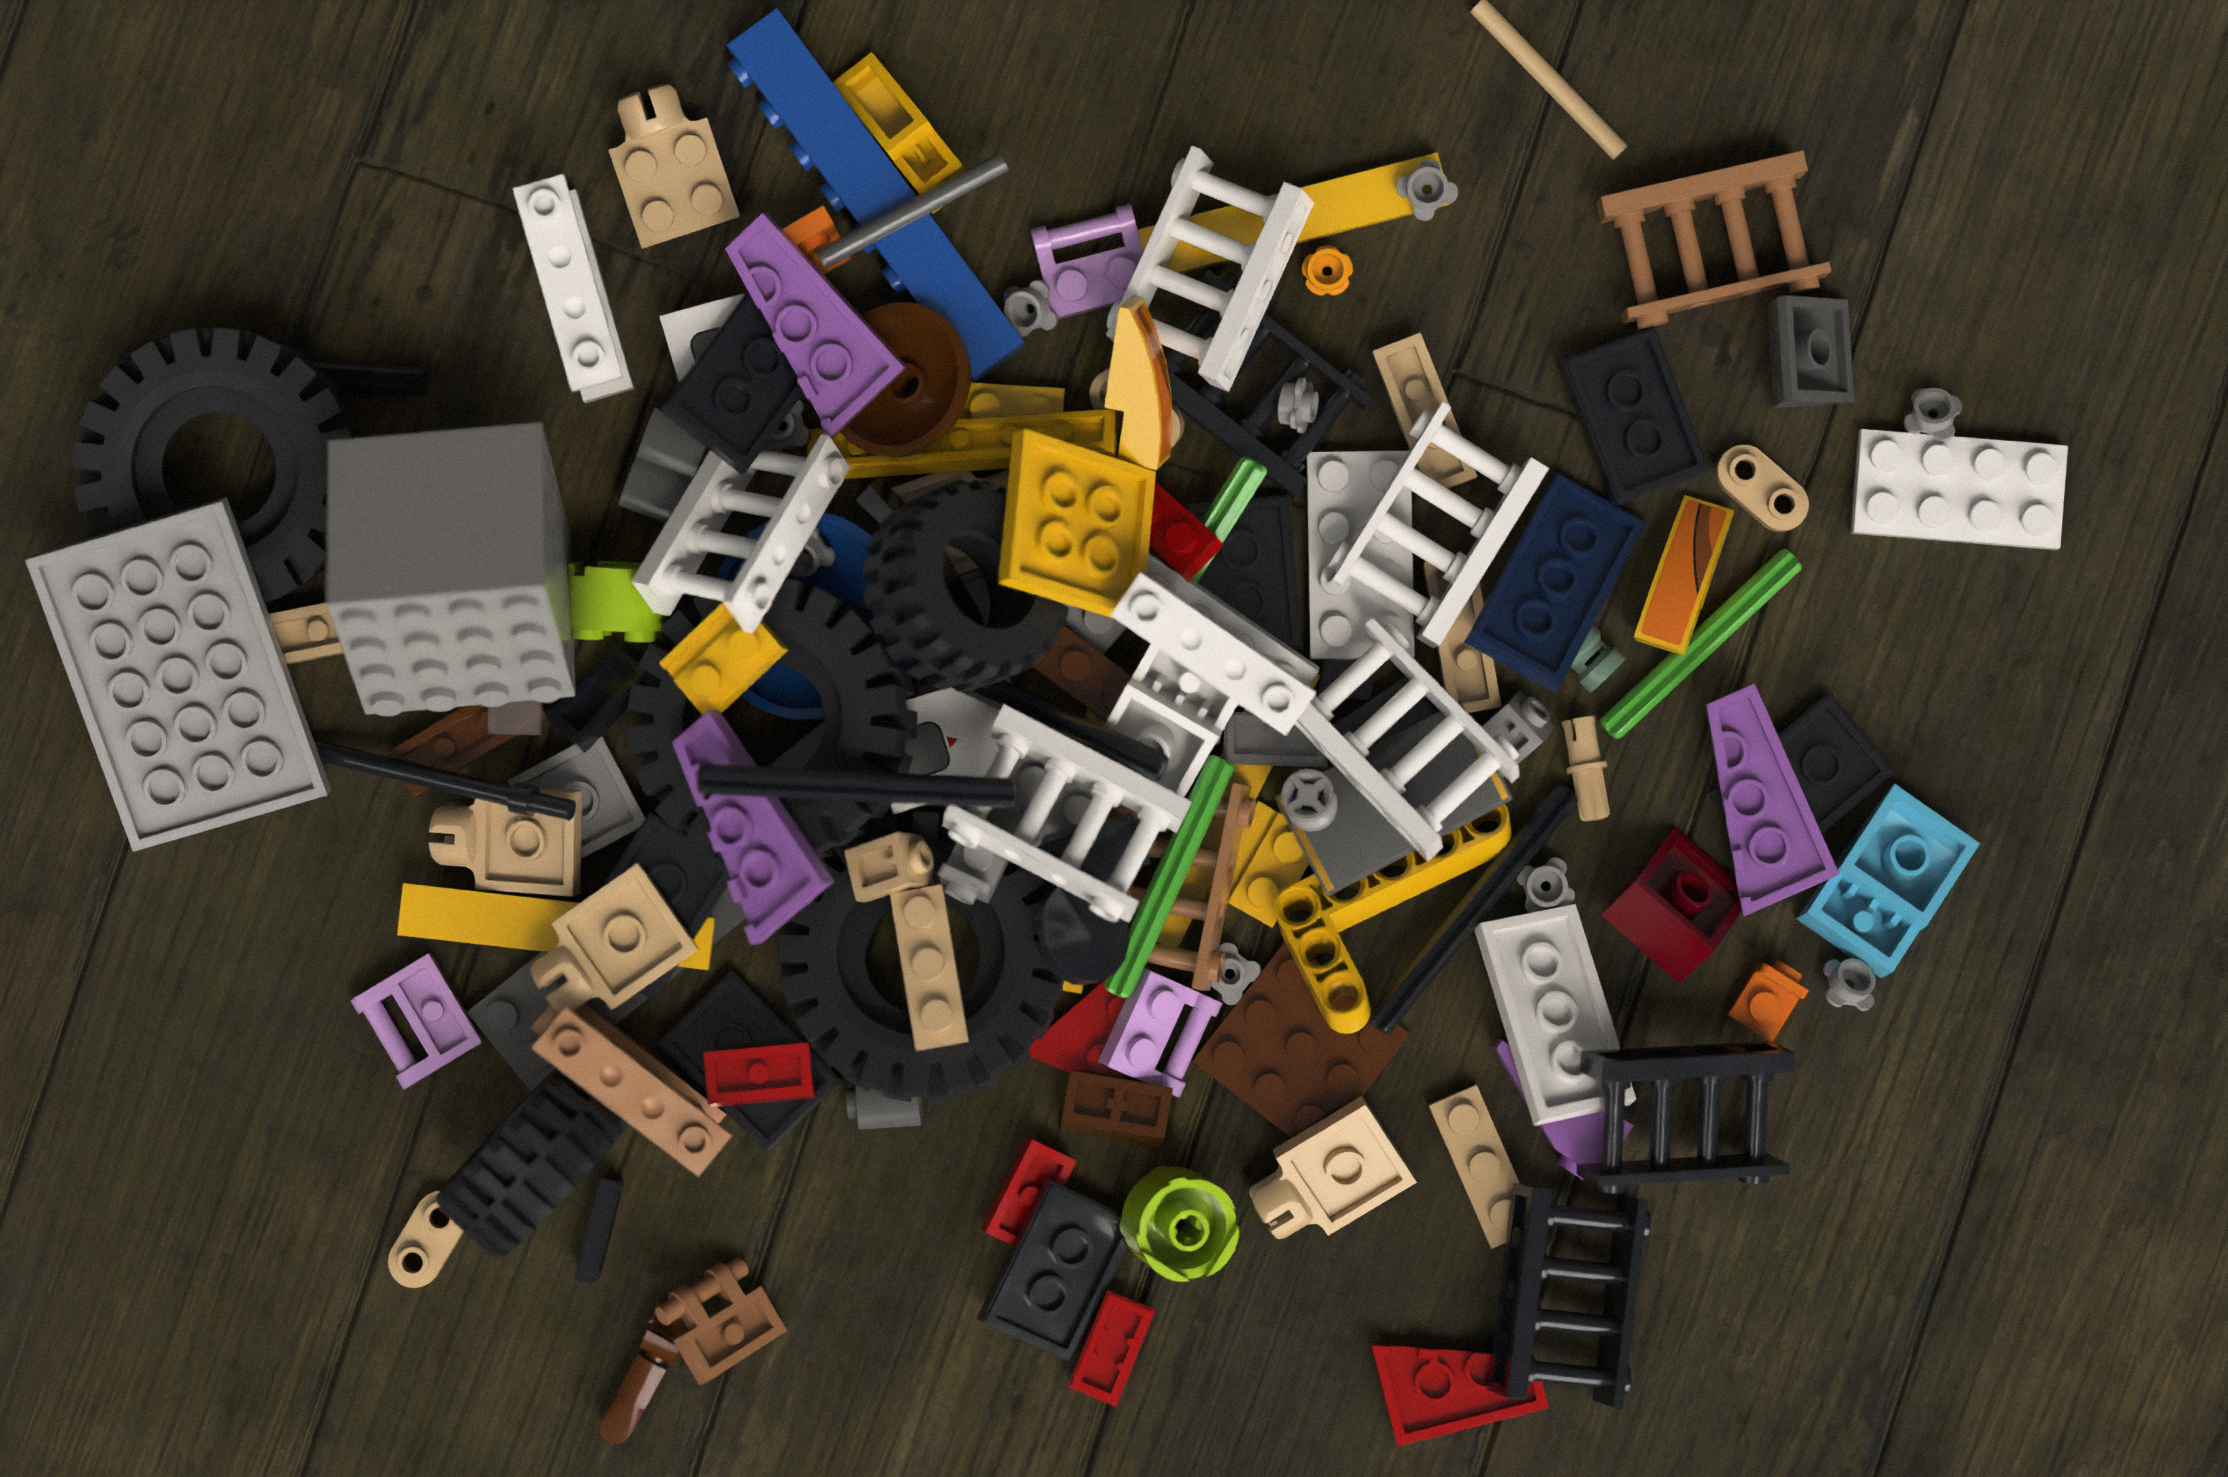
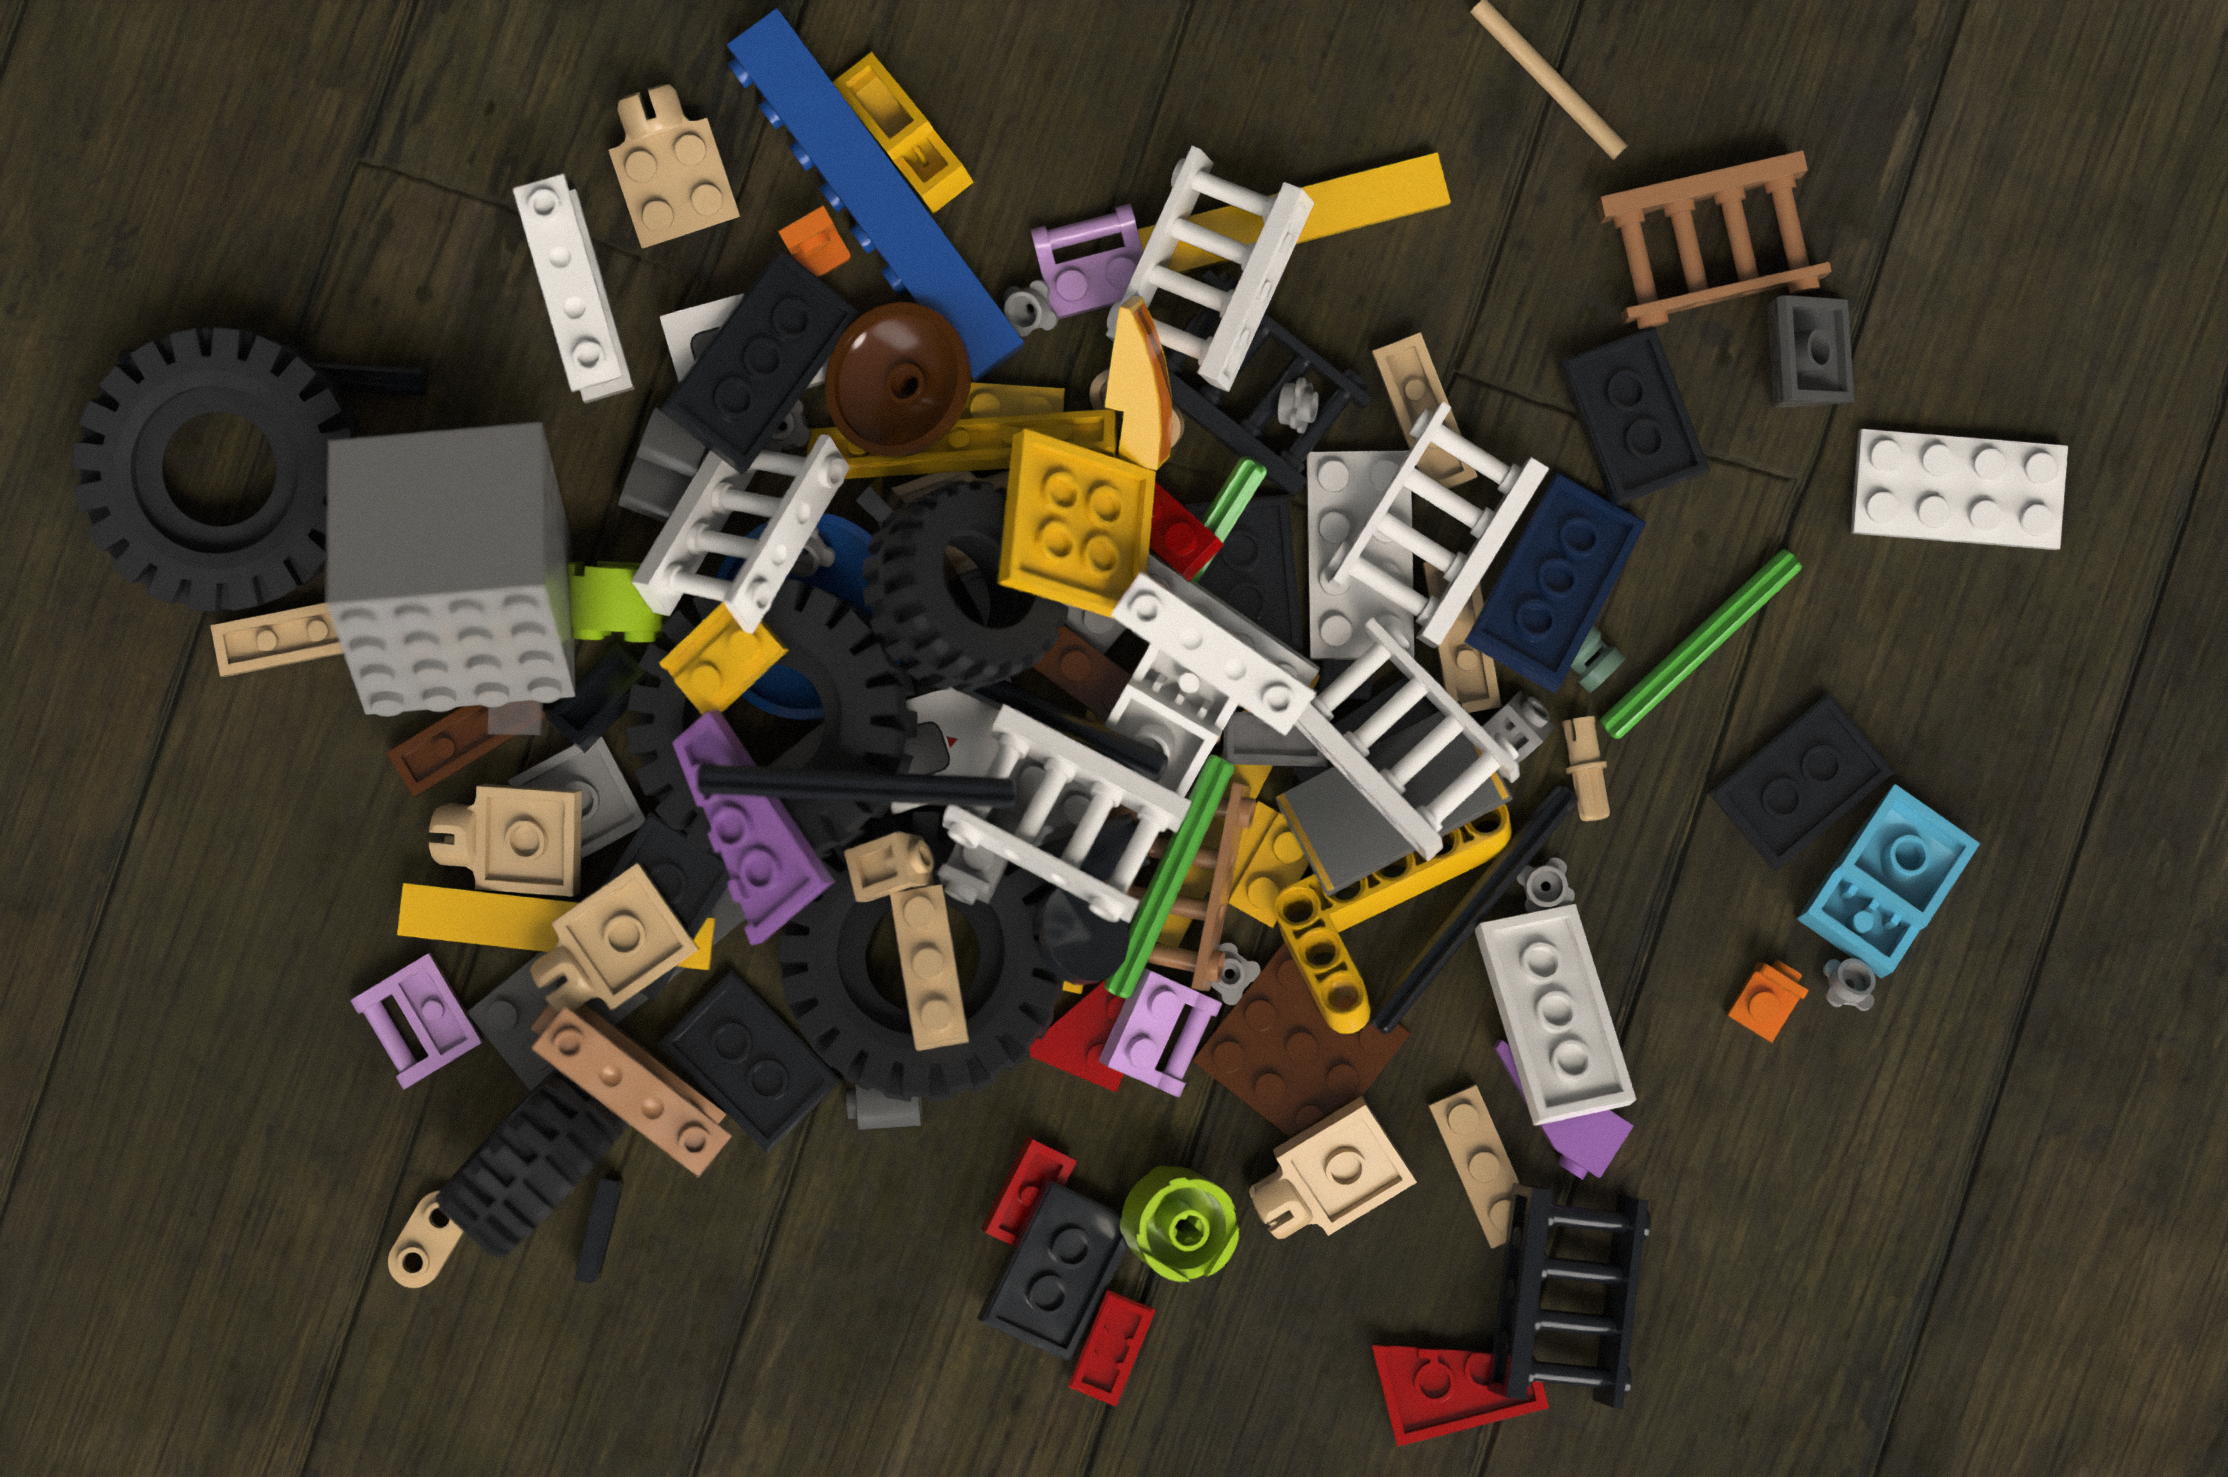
light grey plate [25,497,331,852] -> none
black bar [313,739,576,821] -> none
reddish brown piece [600,1302,689,1444] -> none
medium nougat plate [655,1257,787,1385] -> none
red panel [703,1042,815,1107] -> none
medium lavender wing [725,213,908,438] -> none
dark grey piece [816,152,1009,269] -> none
reddish brown hinge [1060,1070,1173,1148] -> none
light grey wheel [1282,769,1338,832] -> none
light orange plate [1302,245,1353,296] -> none
light grey plate [1396,159,1458,221] -> none
black fence [1576,1041,1795,1193] -> none
dark red slope [1601,827,1741,984] -> none
slope [1634,495,1734,656] -> none
medium lavender wing [1705,683,1840,917] -> none
tan plate [1716,445,1809,532] -> none
light grey plate [1904,388,1962,441] -> none

